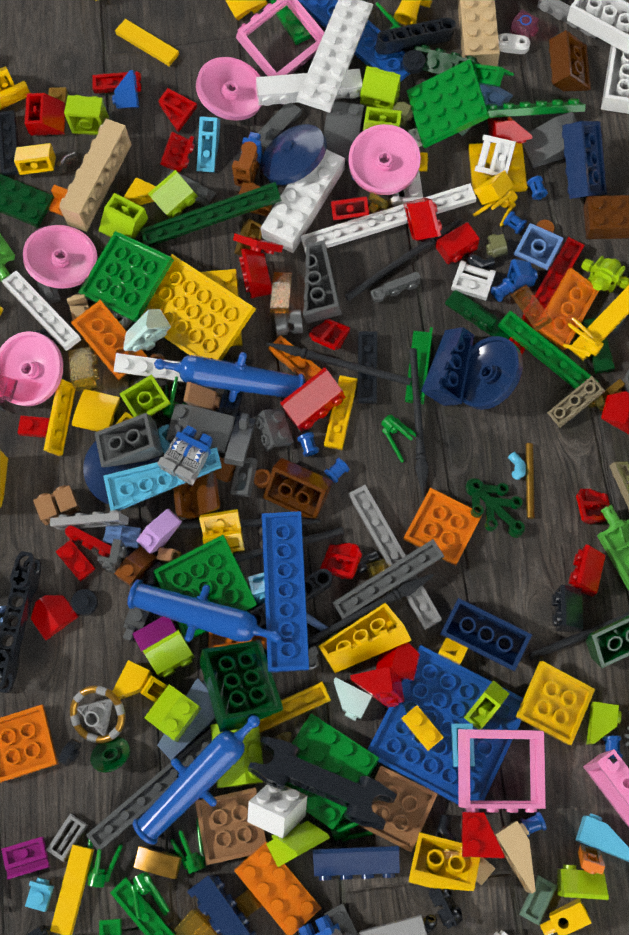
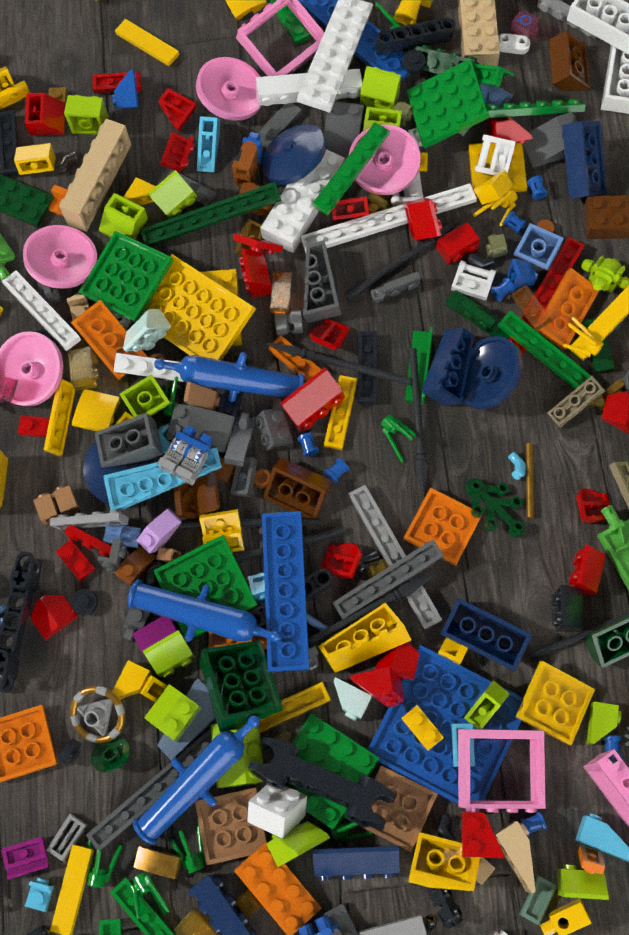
none -> green plate [312,122,390,215]

